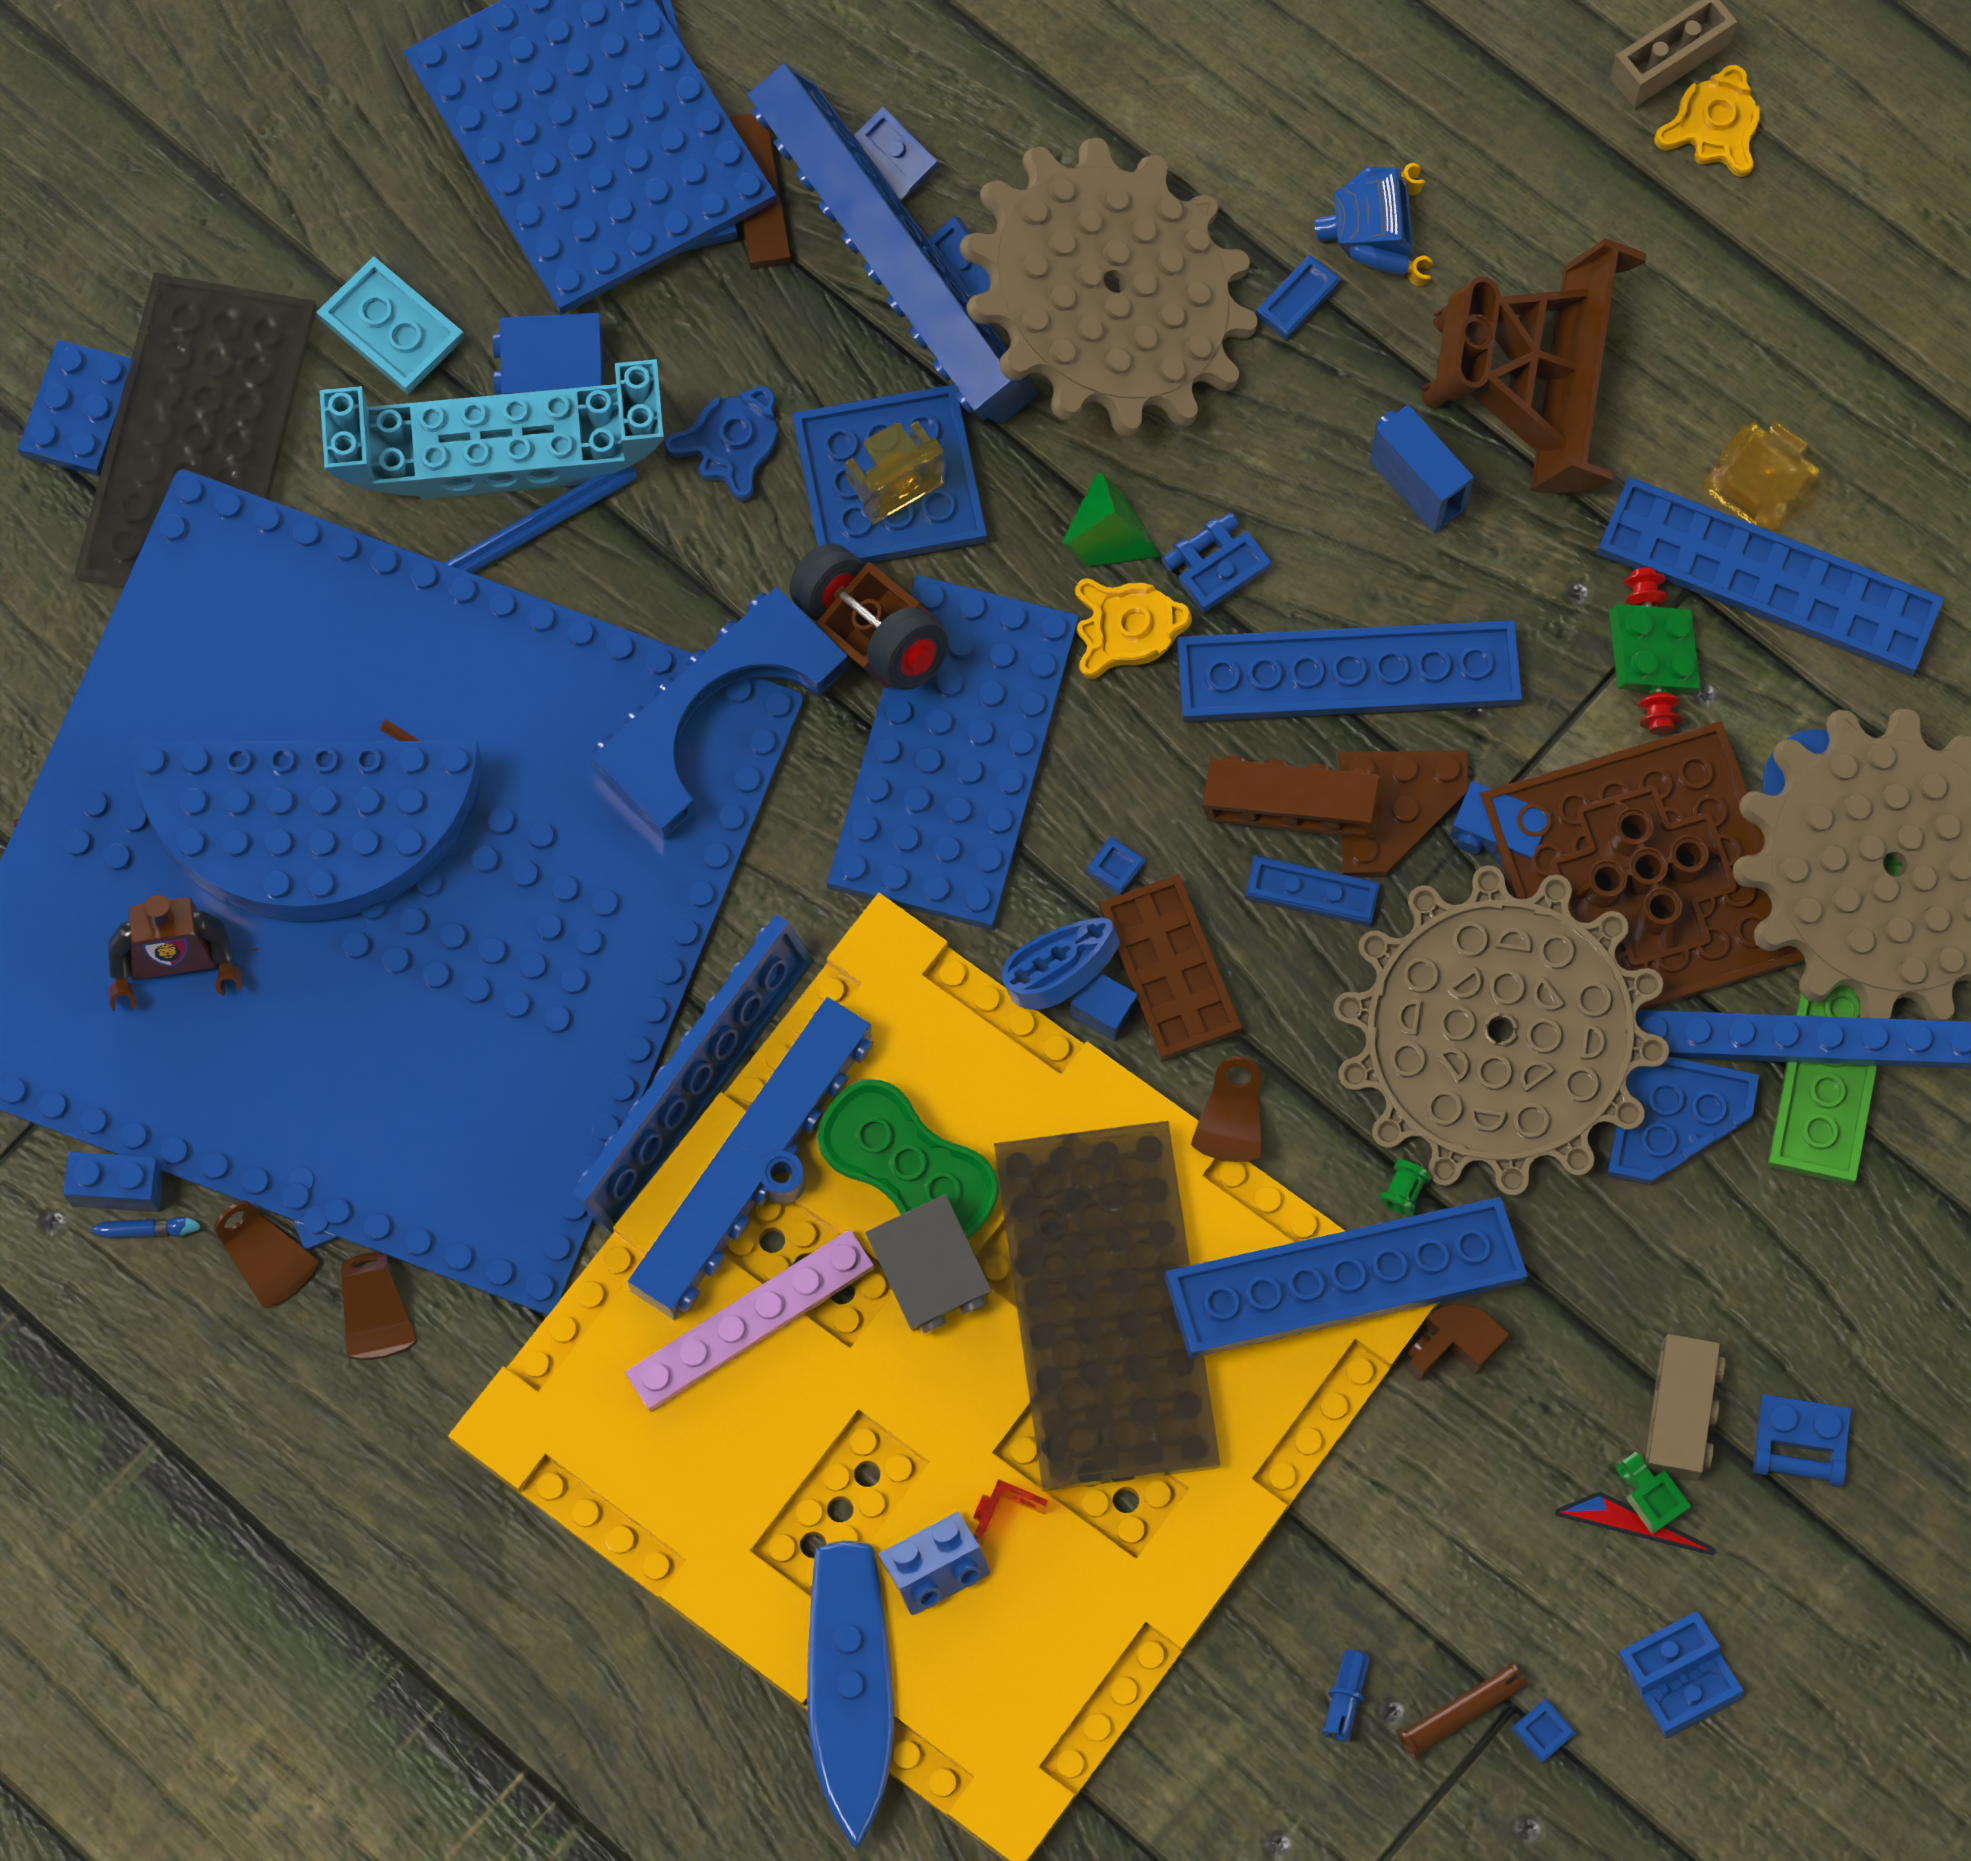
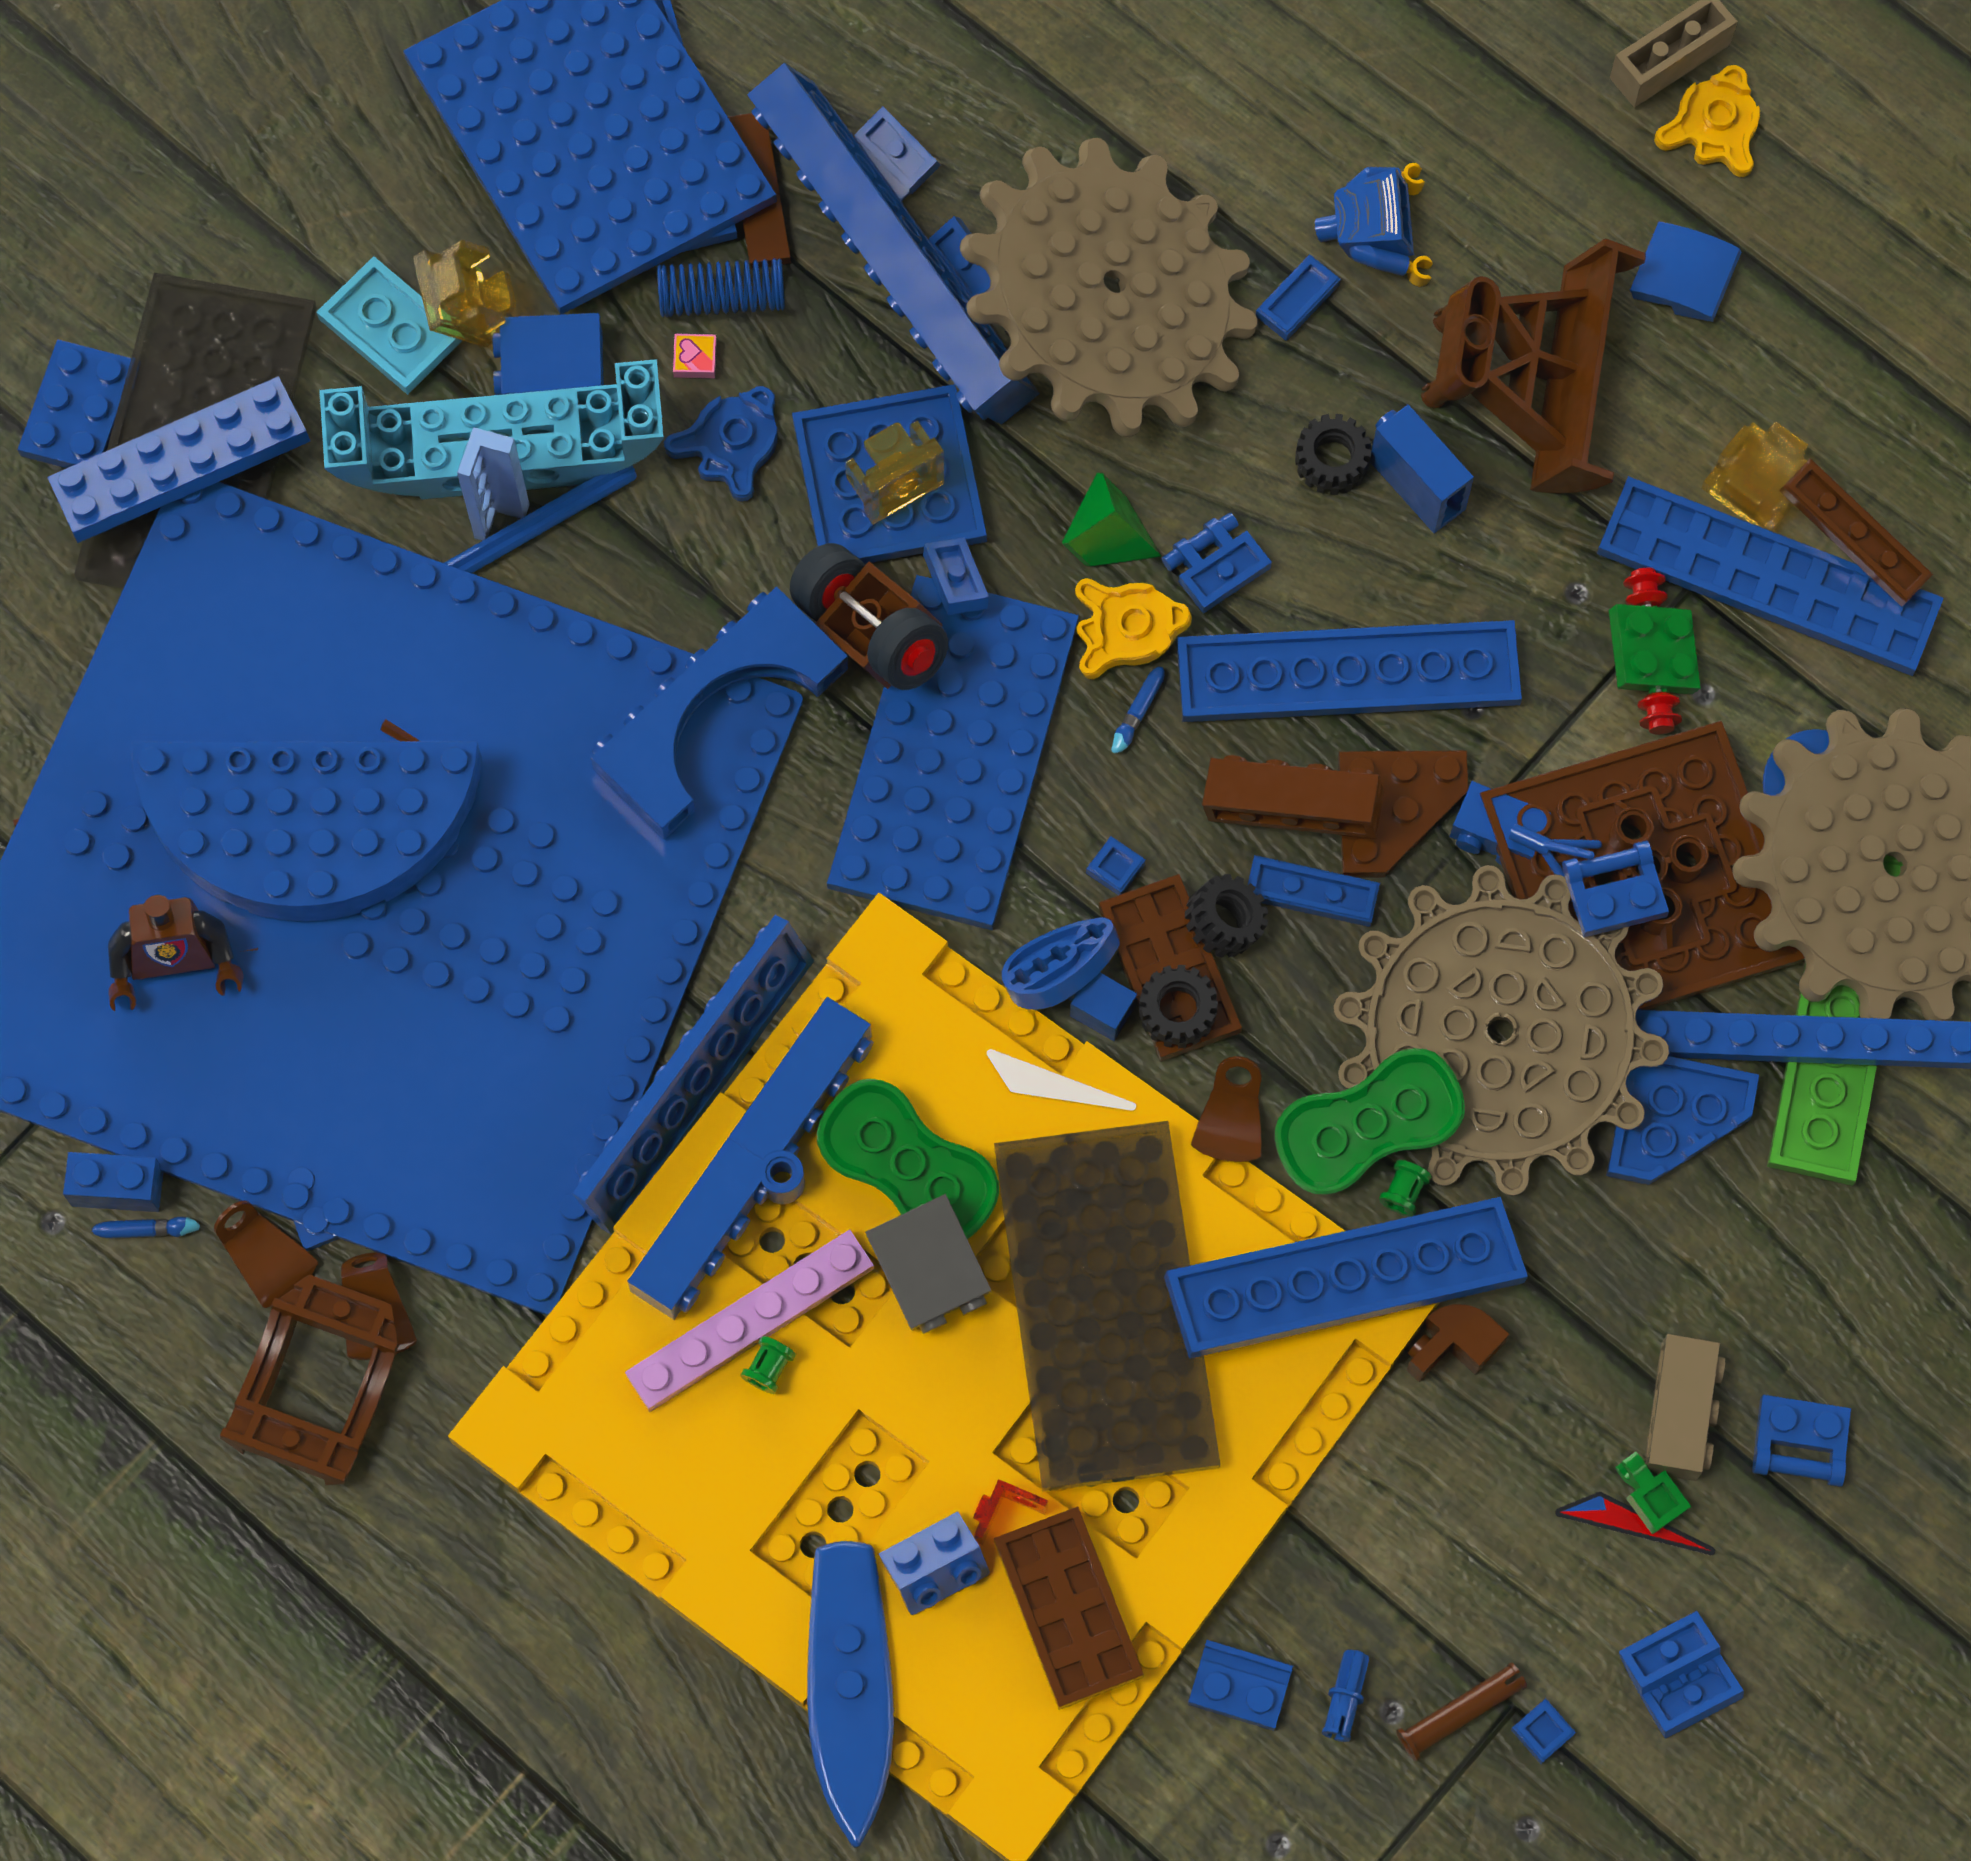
none -> plate [47,376,310,543]
none -> reddish brown wedge [220,1274,398,1485]
none -> clear yellow panel [413,240,517,347]
none -> light blue fence [457,427,530,541]
none -> blue piece [657,258,785,318]
none -> tile [673,334,717,378]
none -> green bush [740,1336,796,1394]
none -> blue plate [923,537,989,615]
none -> white sticker [986,1049,1136,1111]
none -> reddish brown plate [994,1506,1144,1710]
none -> blue piece [1111,666,1165,754]
none -> black tyre [1139,965,1218,1049]
none -> black tyre [1185,874,1268,958]
none -> blue plate [1188,1640,1293,1731]
none -> green plate [1275,1048,1465,1194]
none -> black tyre [1295,414,1371,495]
none -> blue plant [1509,824,1602,877]
none -> blue plate [1562,840,1669,938]
none -> blue slope [1630,221,1742,322]
none -> reddish brown tile [1779,458,1933,607]

